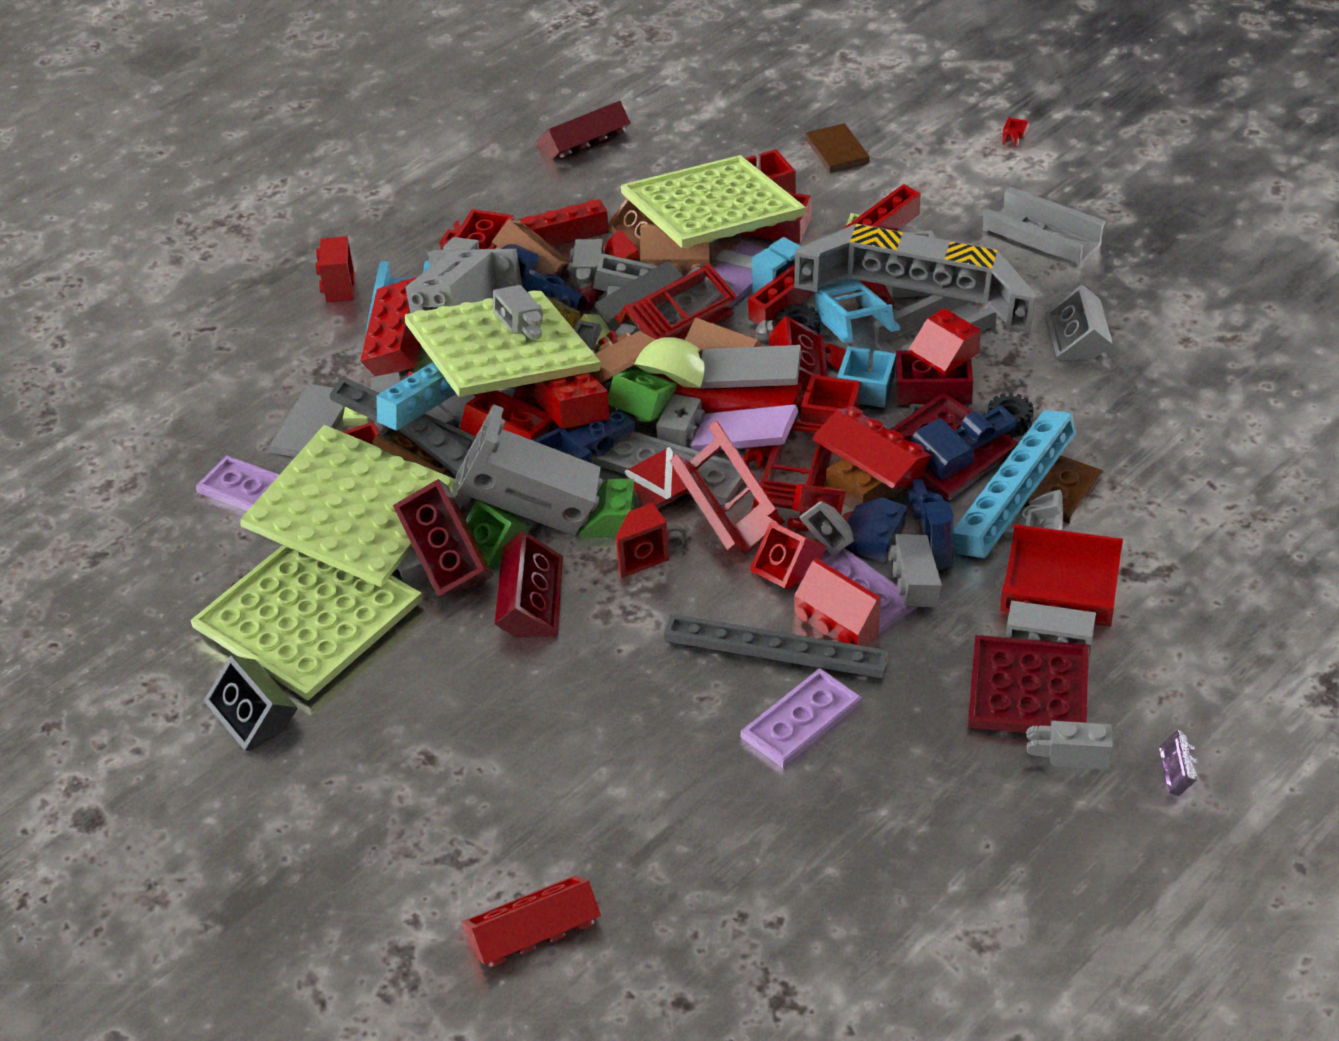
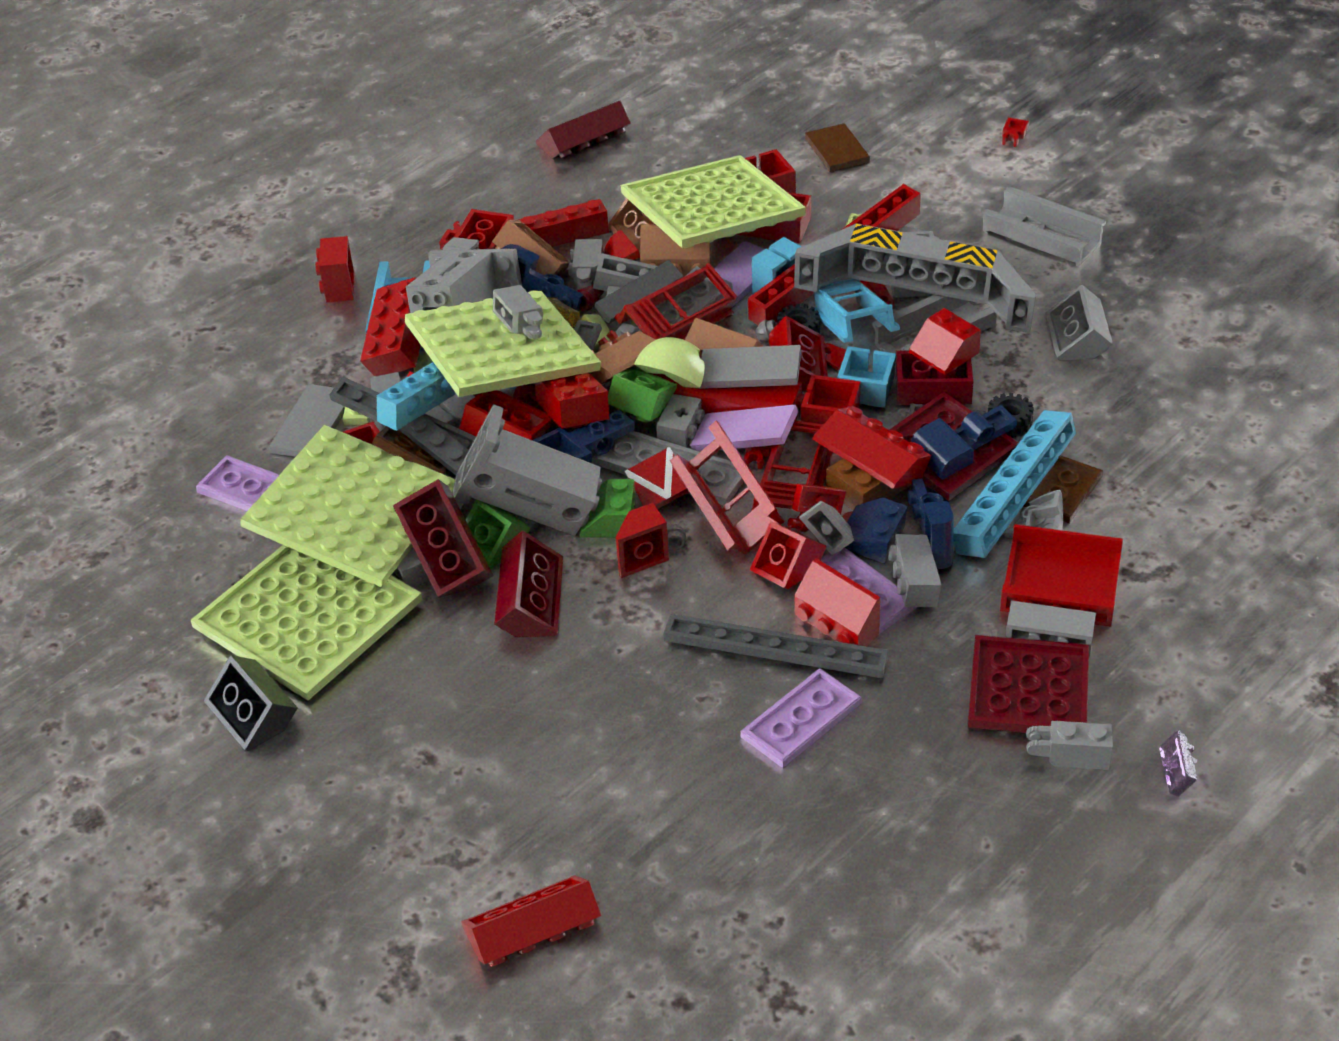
white sticker [716,249,753,269] -> none

